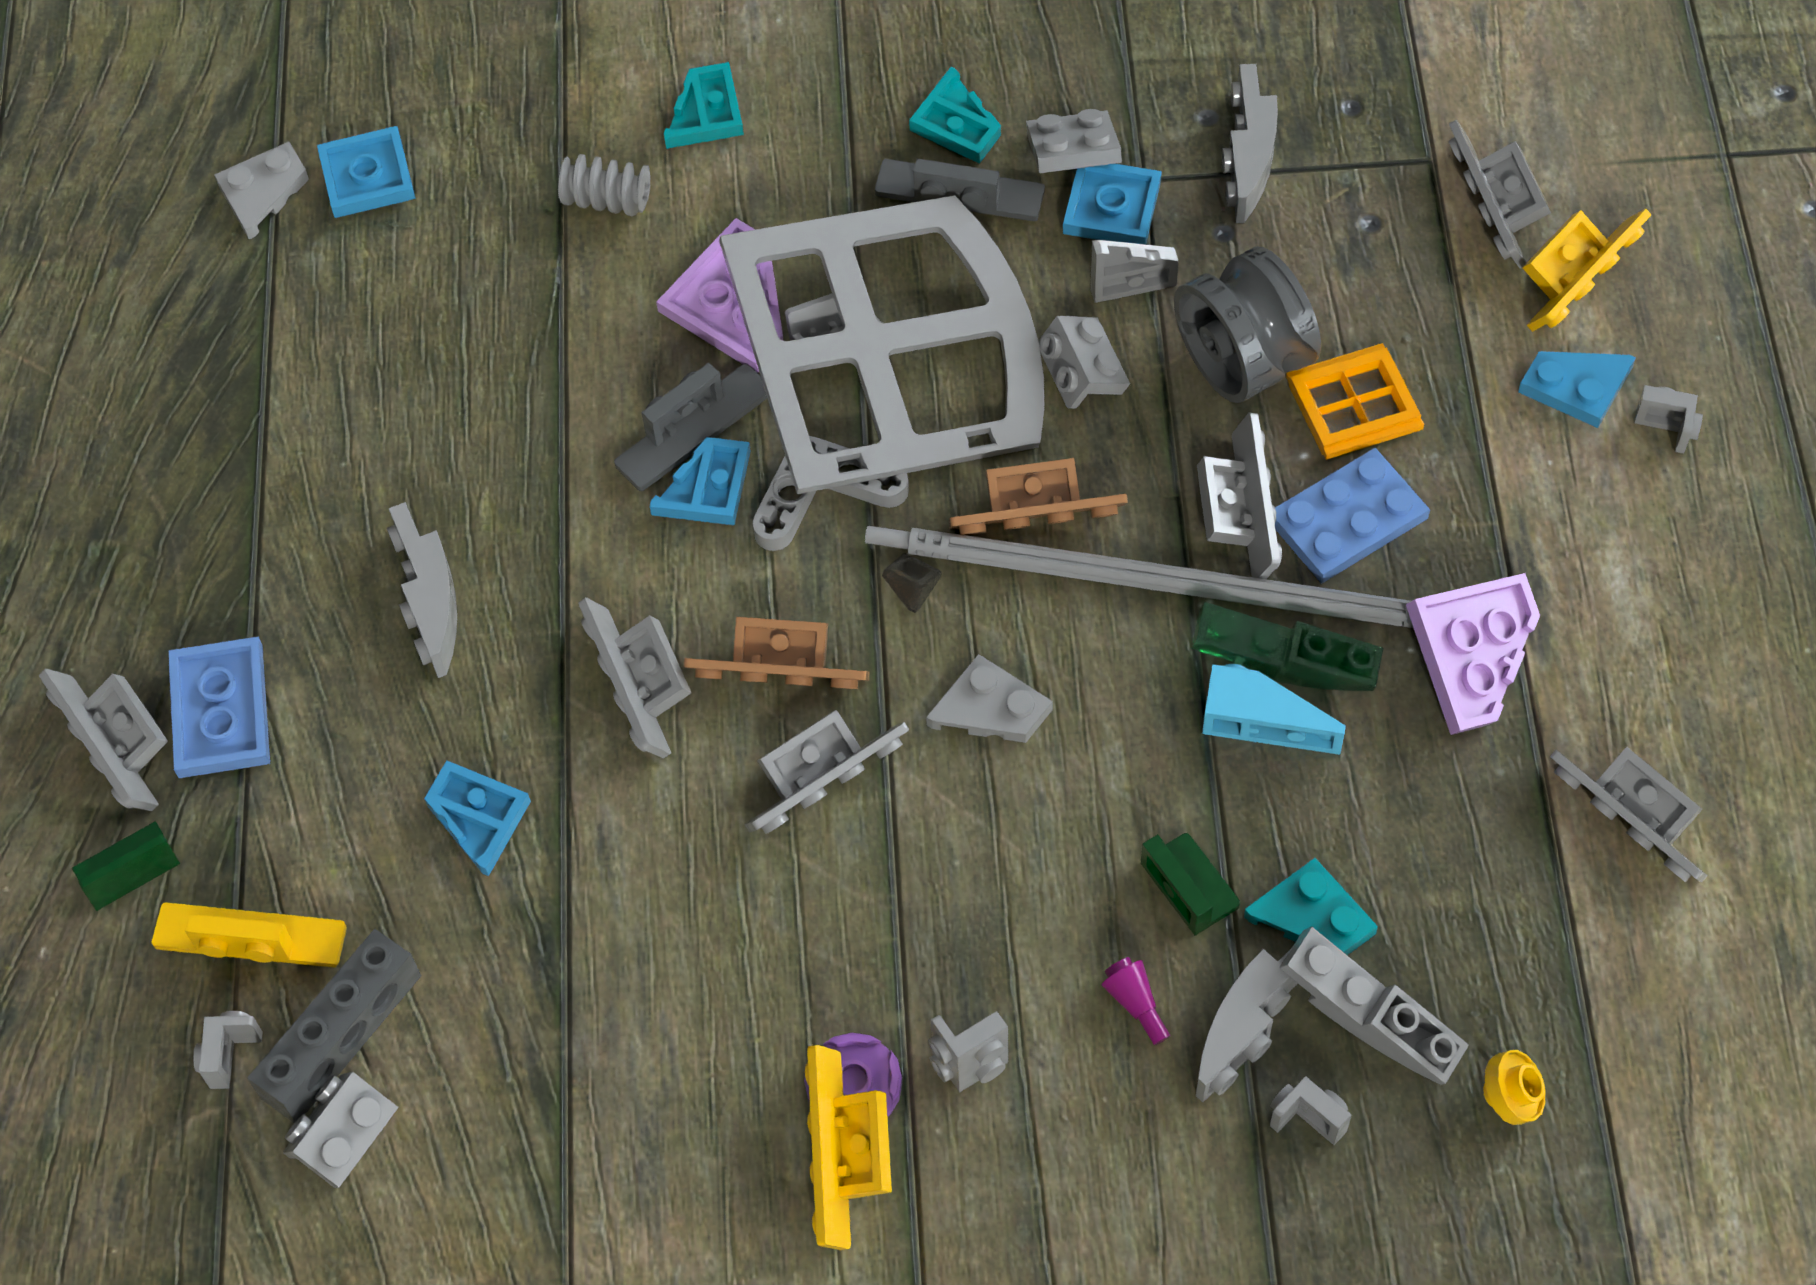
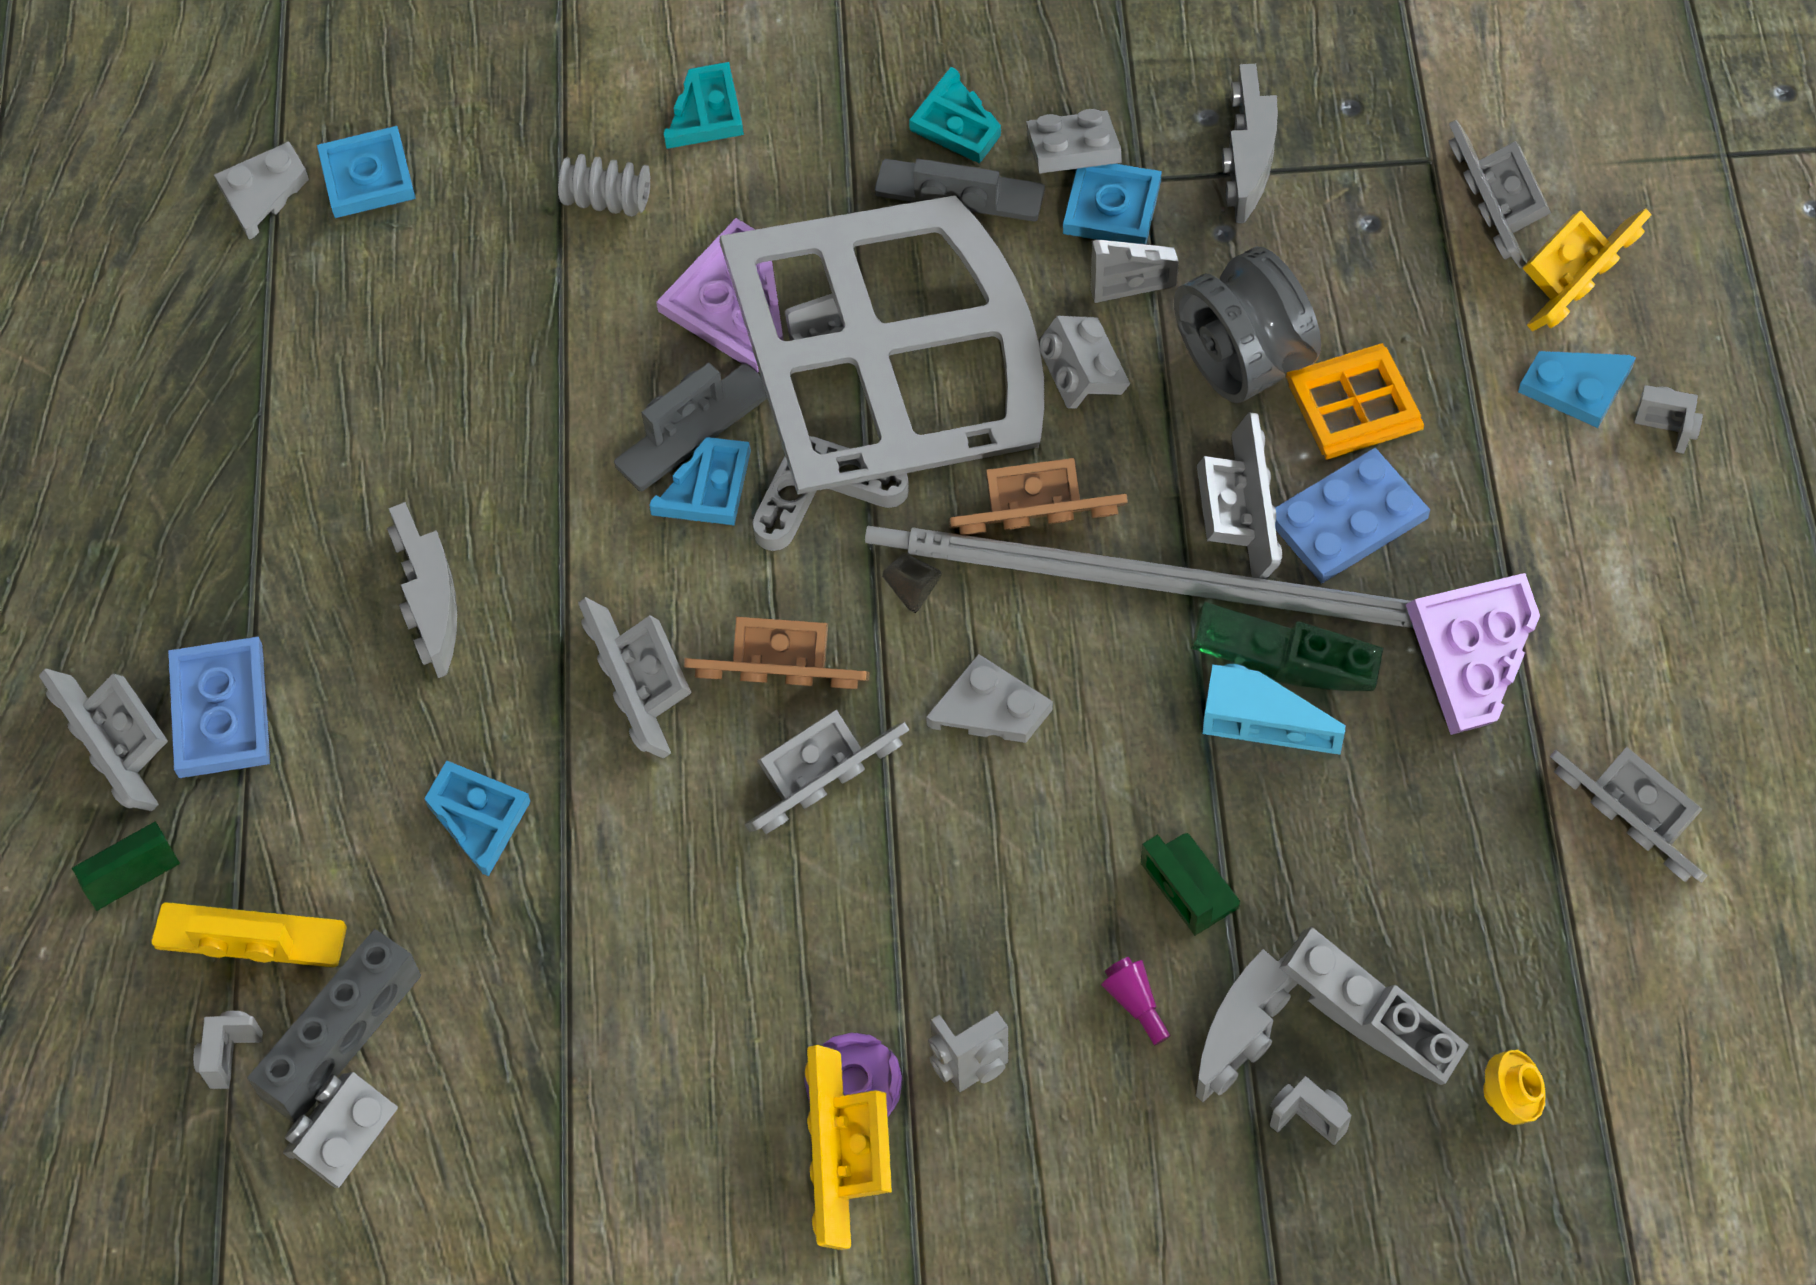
teal wing [1244,858,1378,956] -> none

